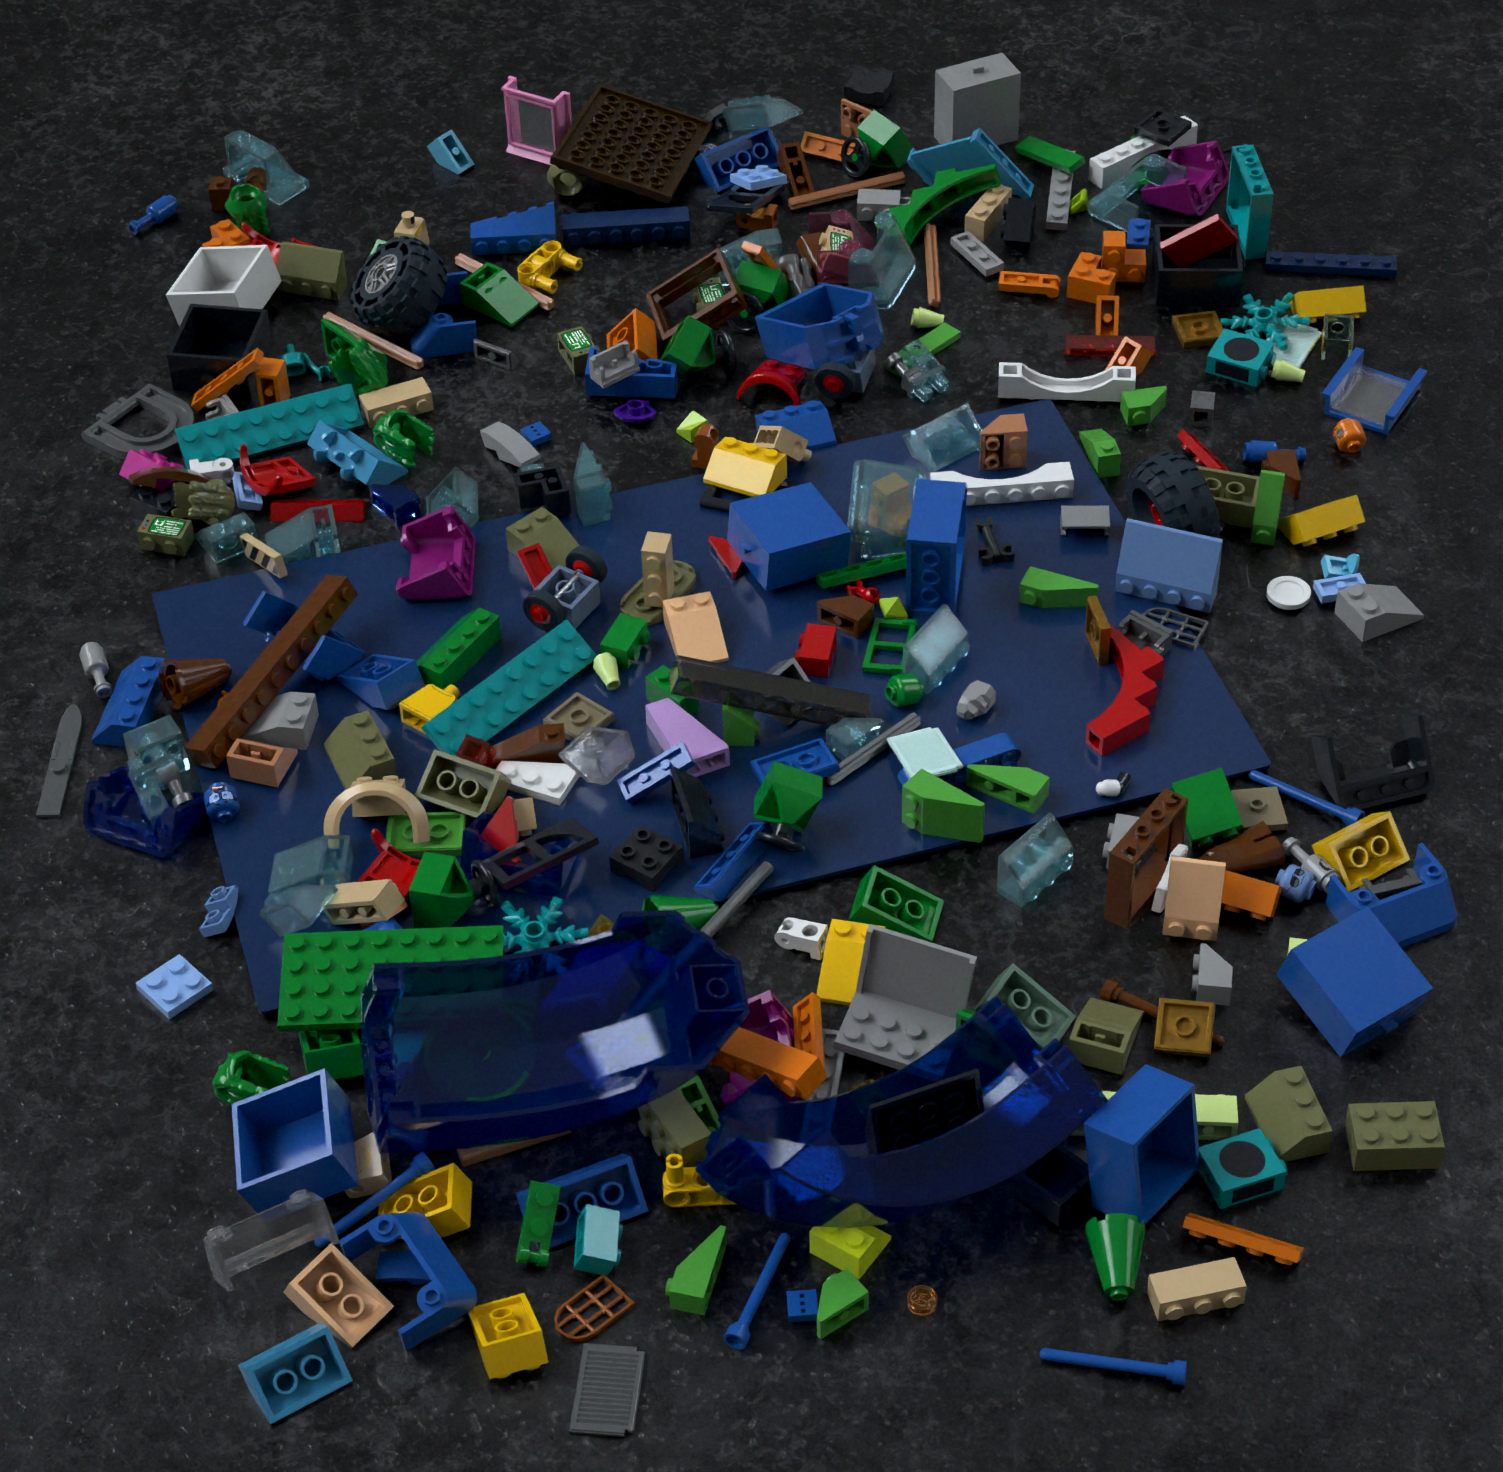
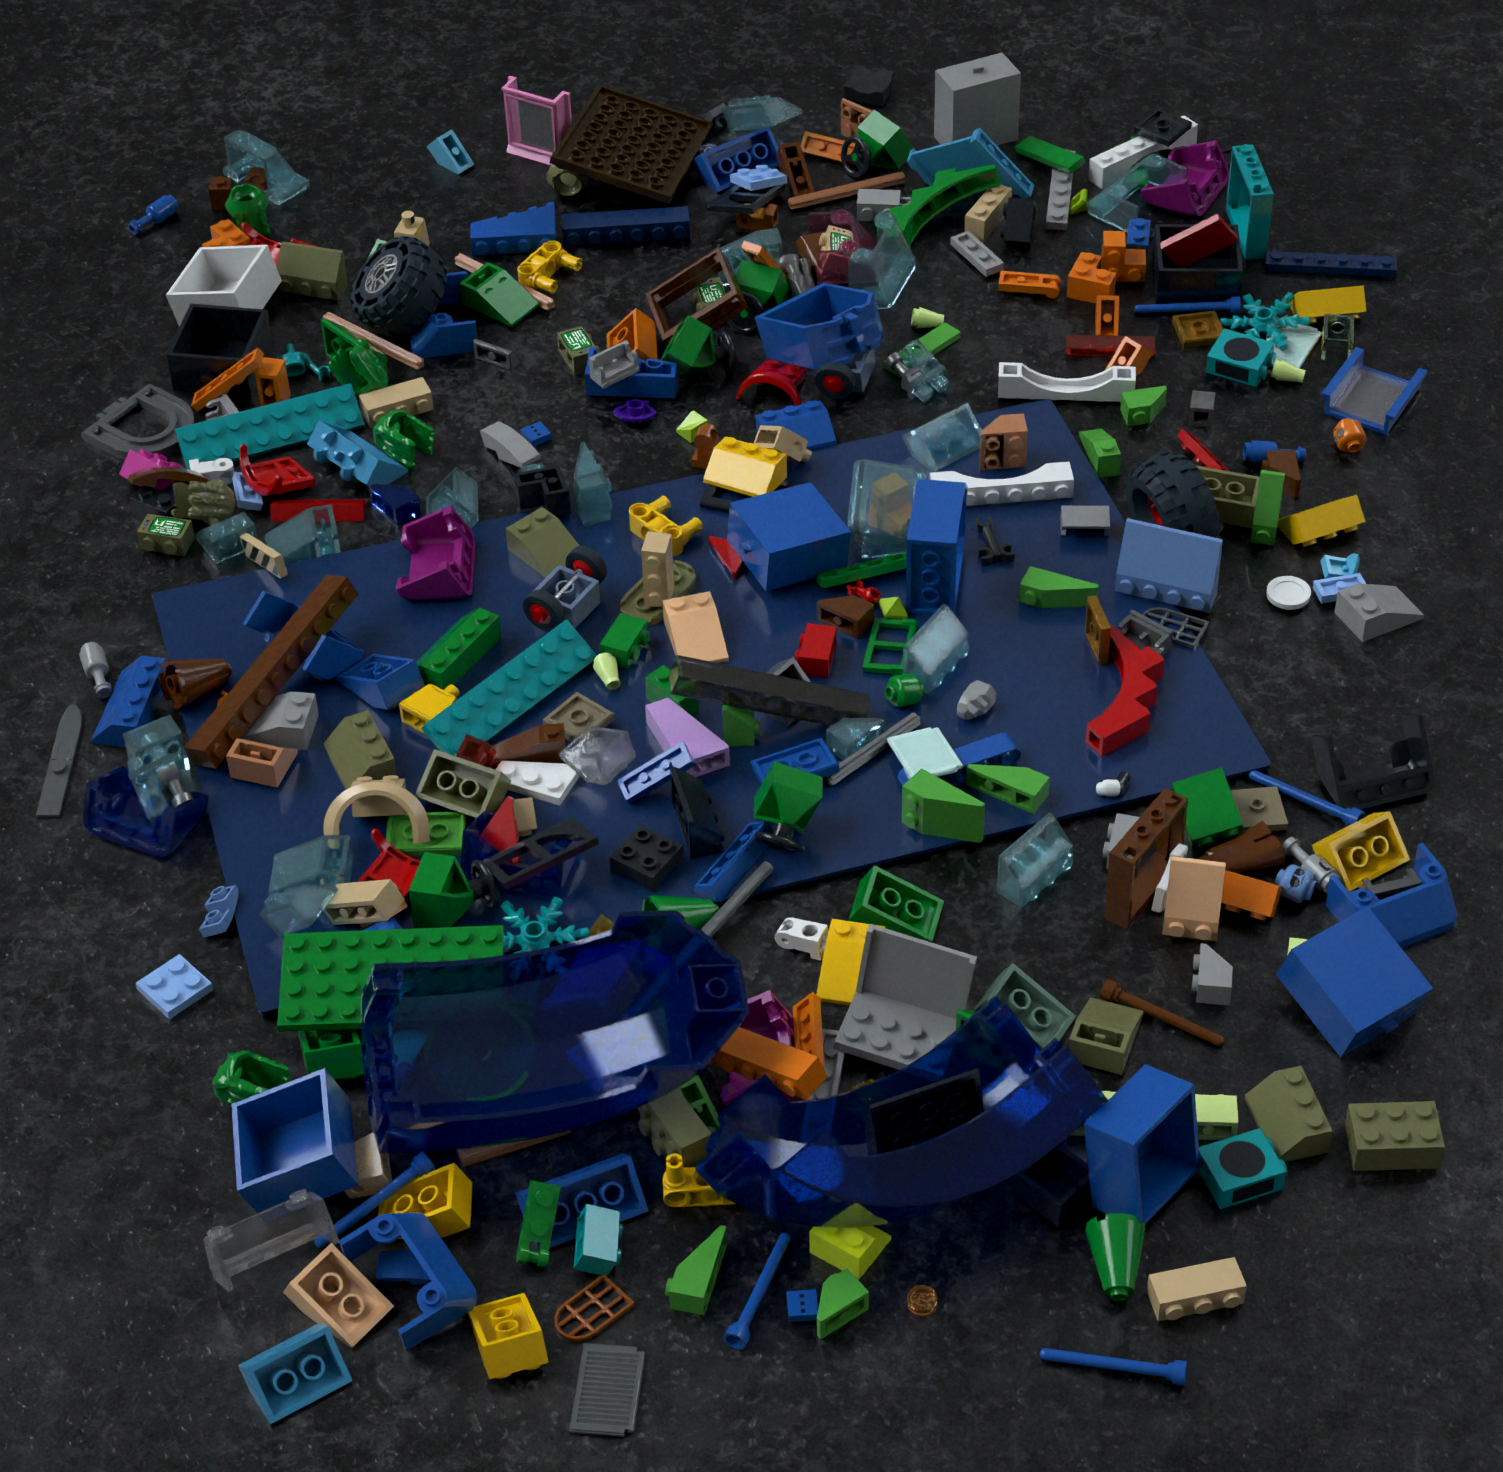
blue head [204,782,240,822] -> none
red tile [517,543,553,589] -> none
nougat axle [924,223,941,308] -> none
pearl gold tile [1154,998,1215,1058] -> none
orange plate [1183,1213,1304,1265] -> none
none -> yellow piece [629,496,703,557]
none -> blue piece [1134,296,1241,314]

